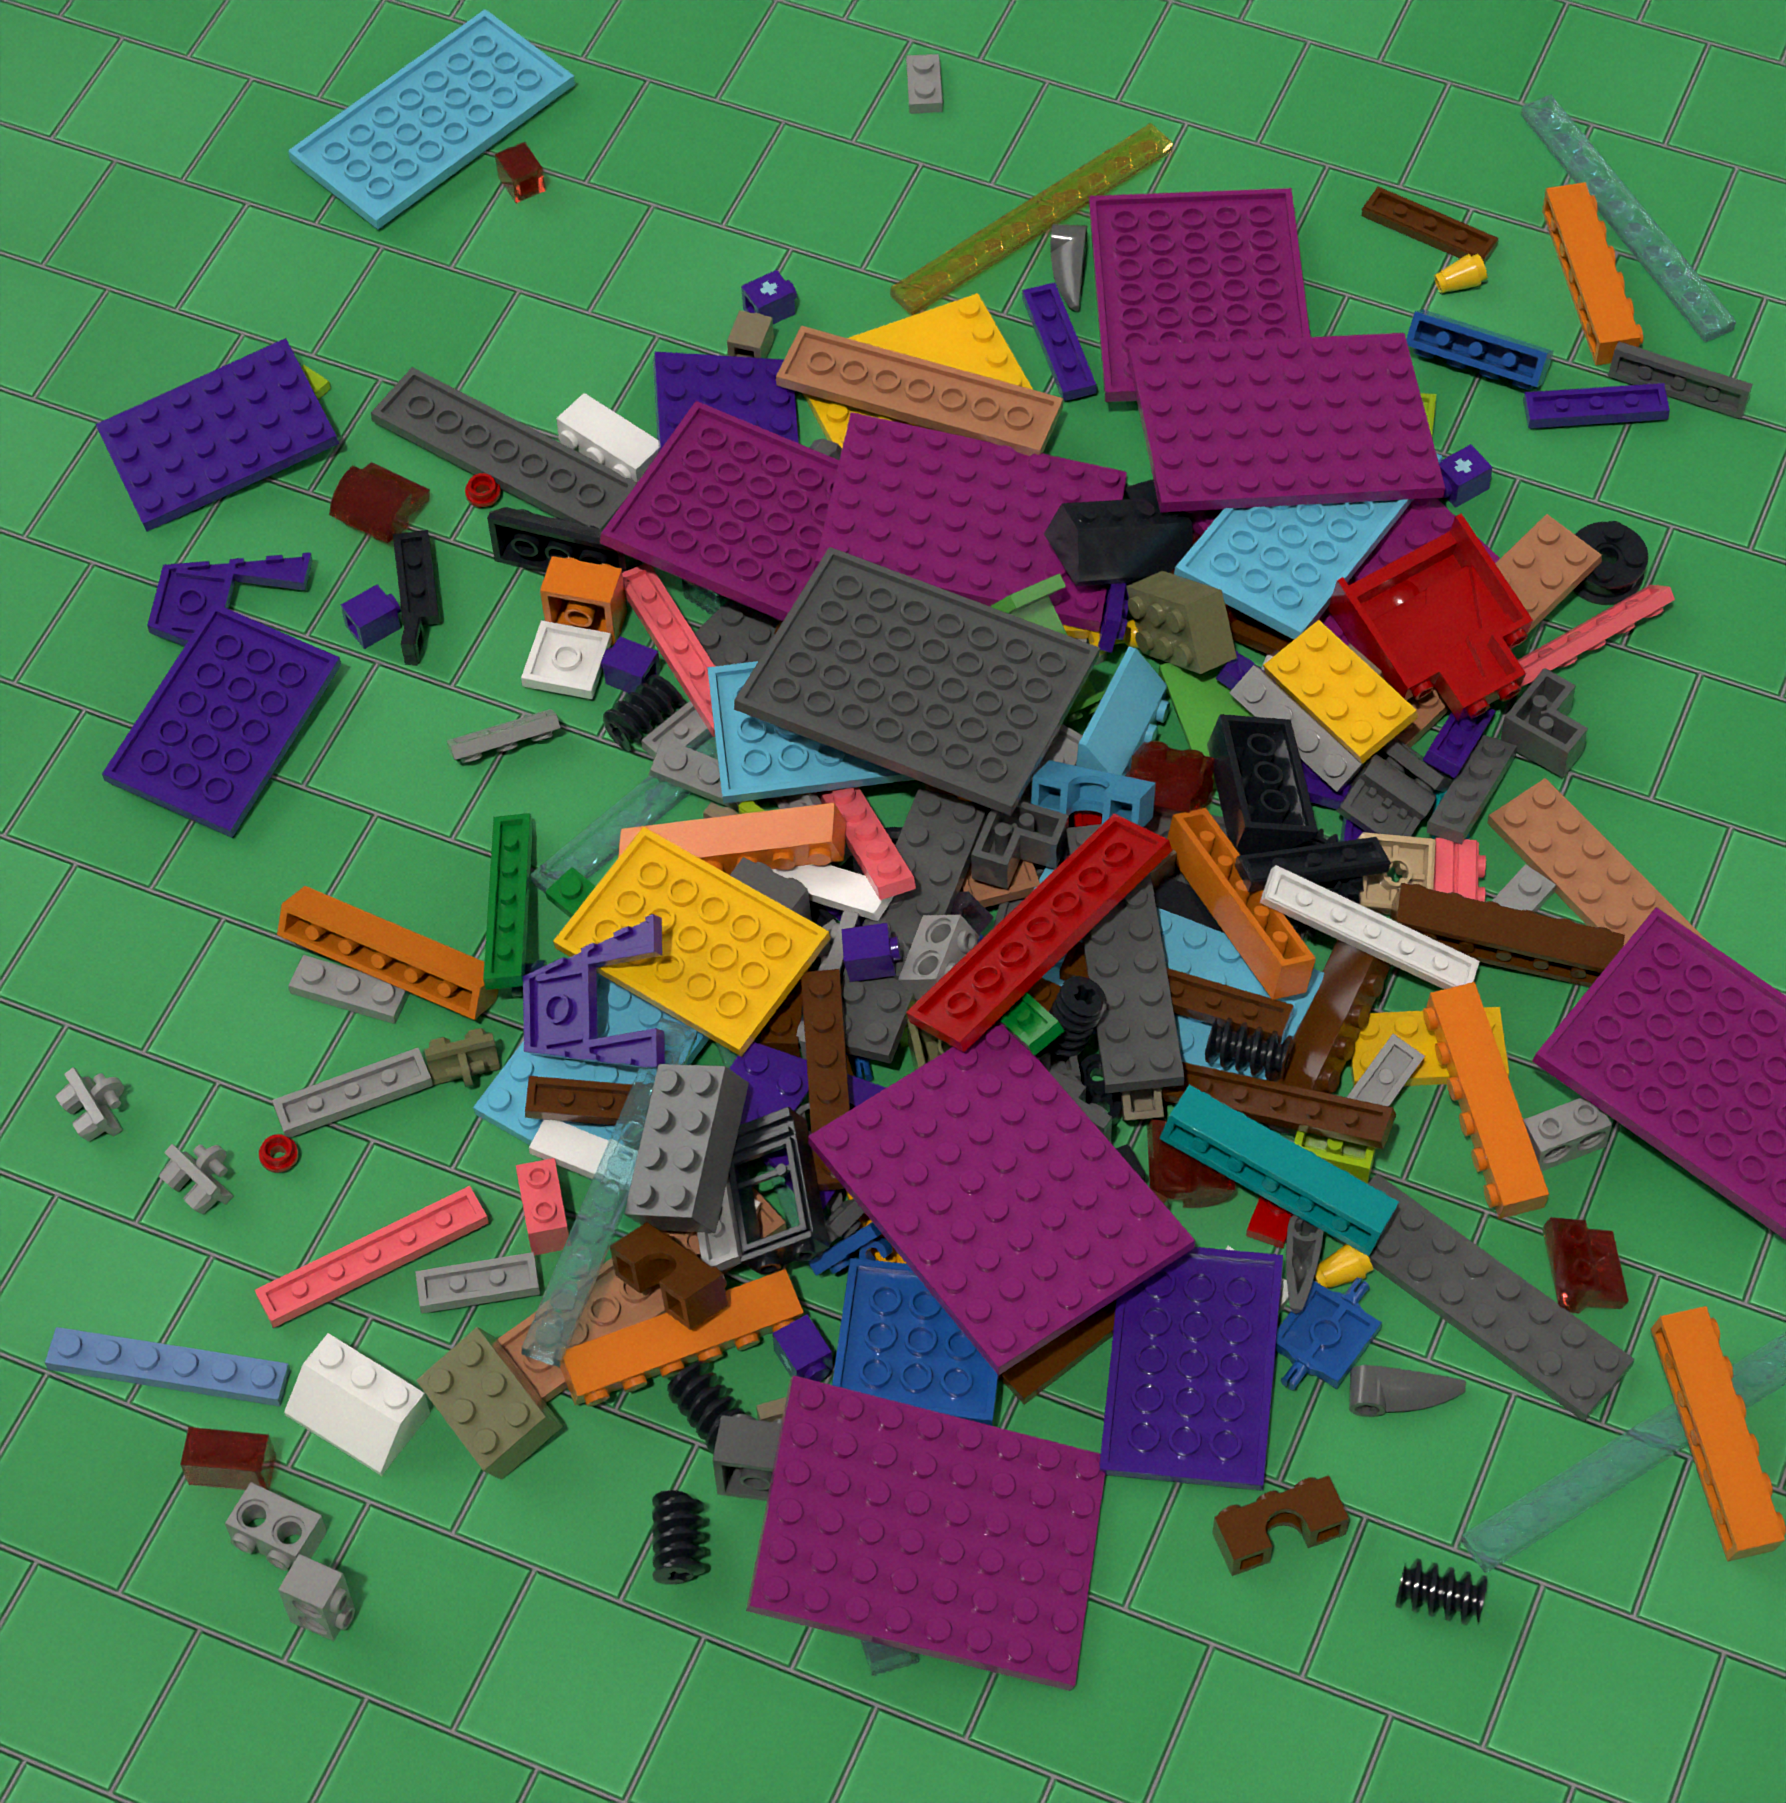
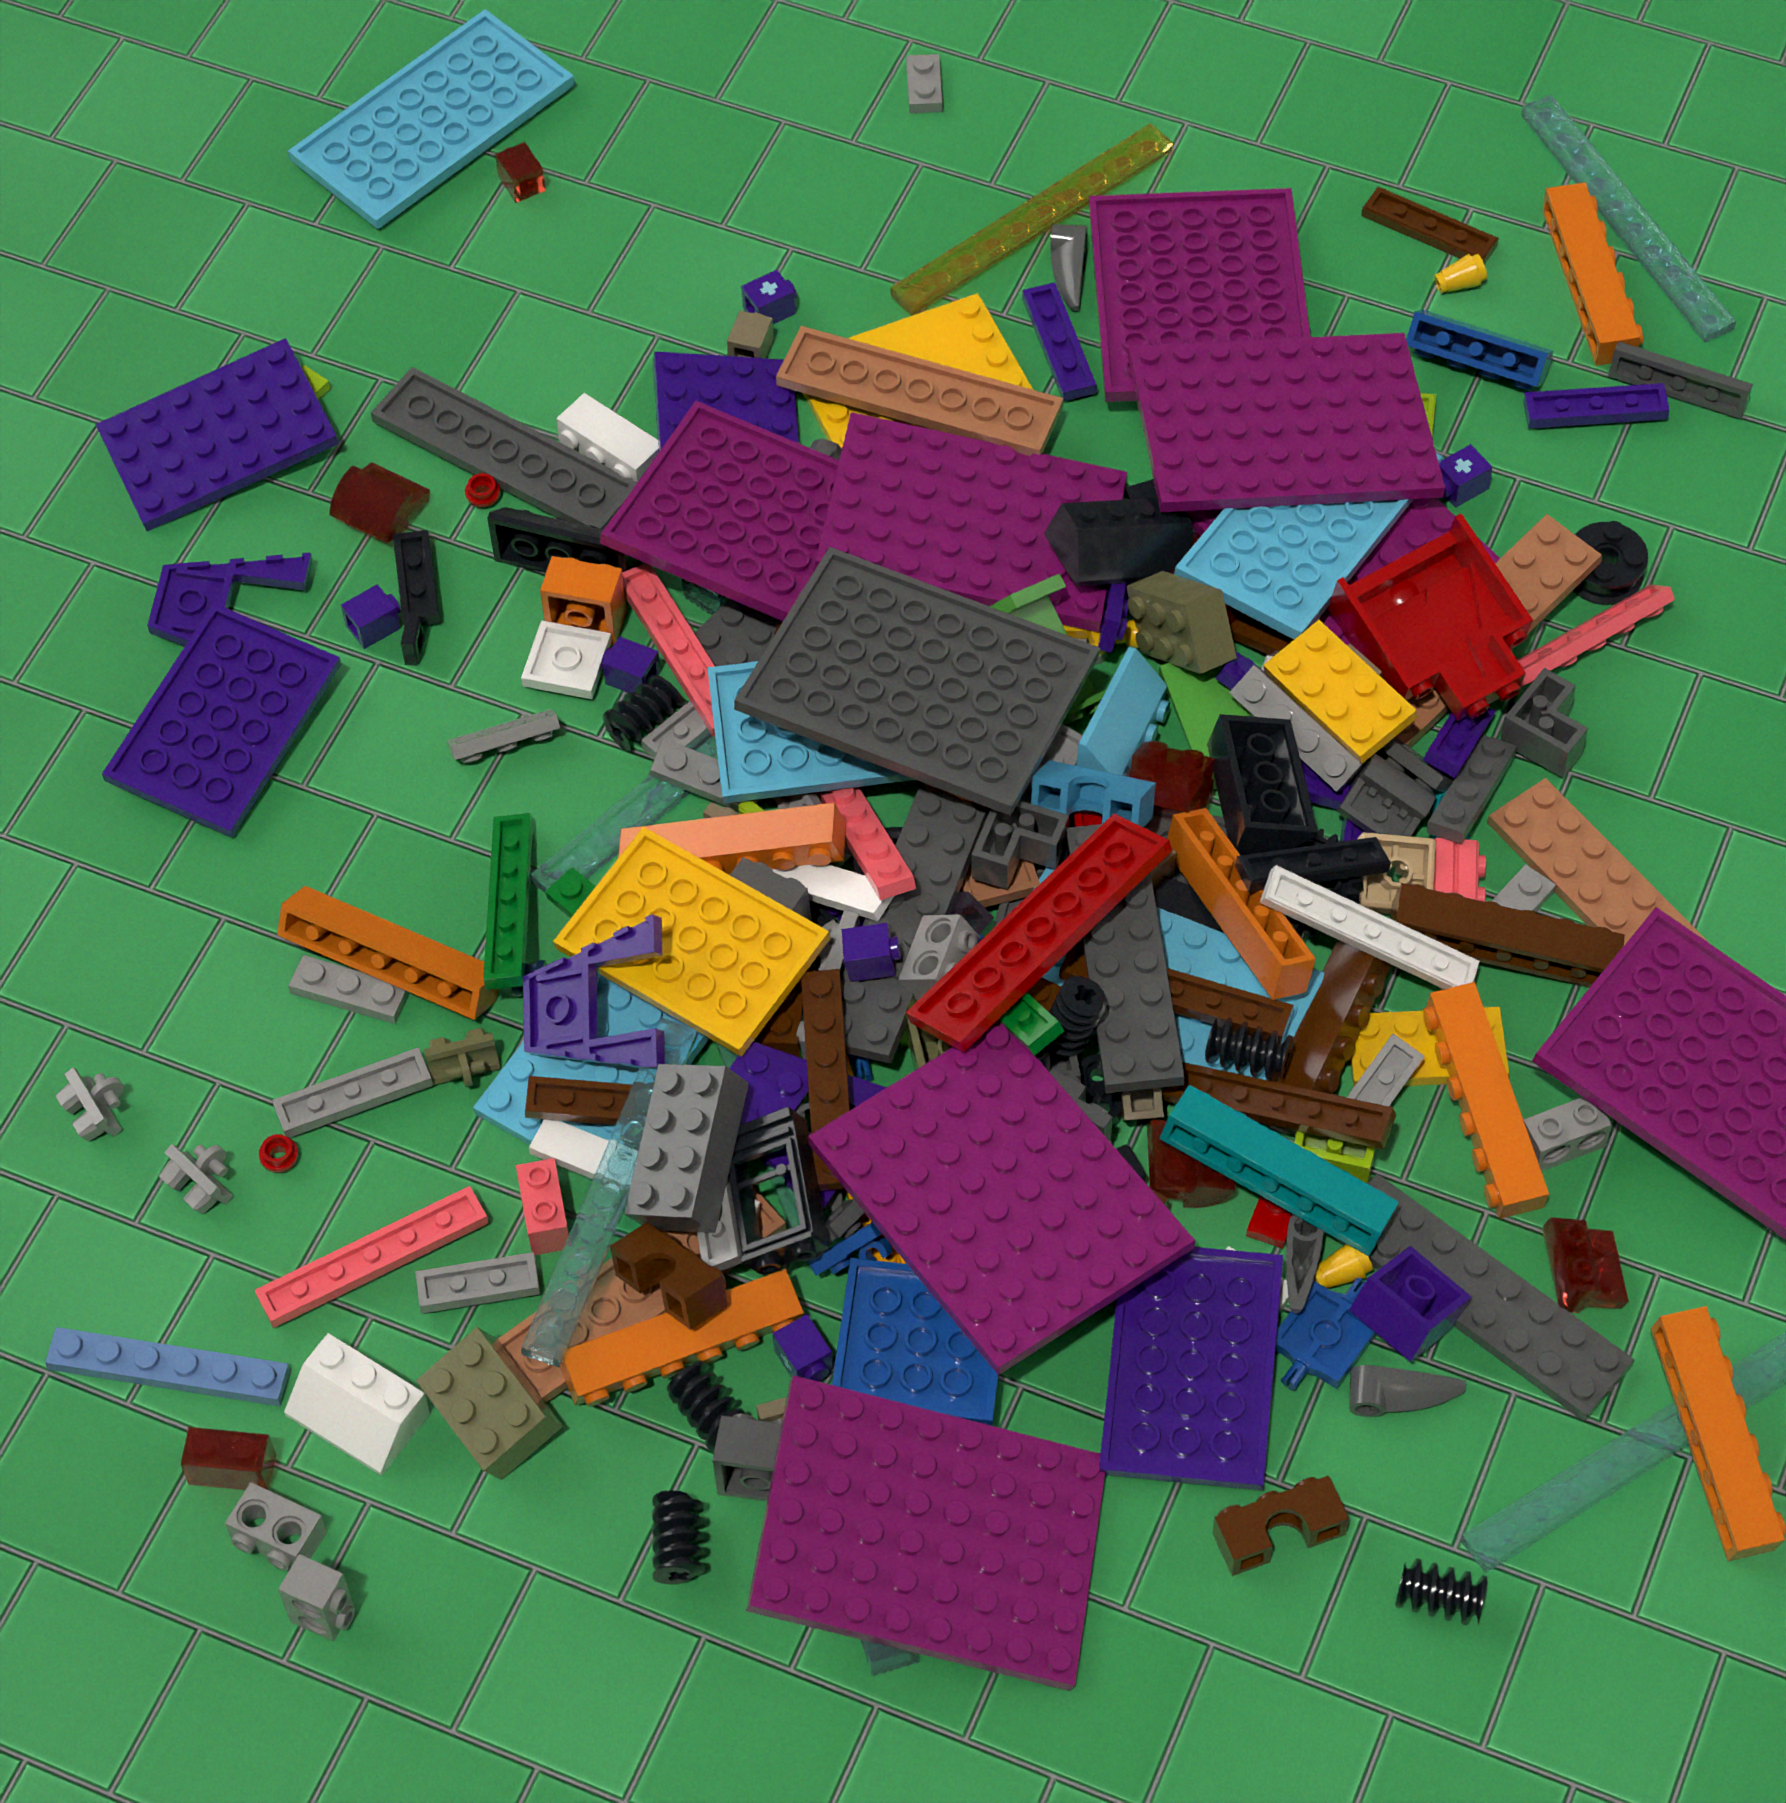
reddish brown tile [998,1299,1117,1405] -> none
none -> dark purple brick [1349,1246,1472,1362]

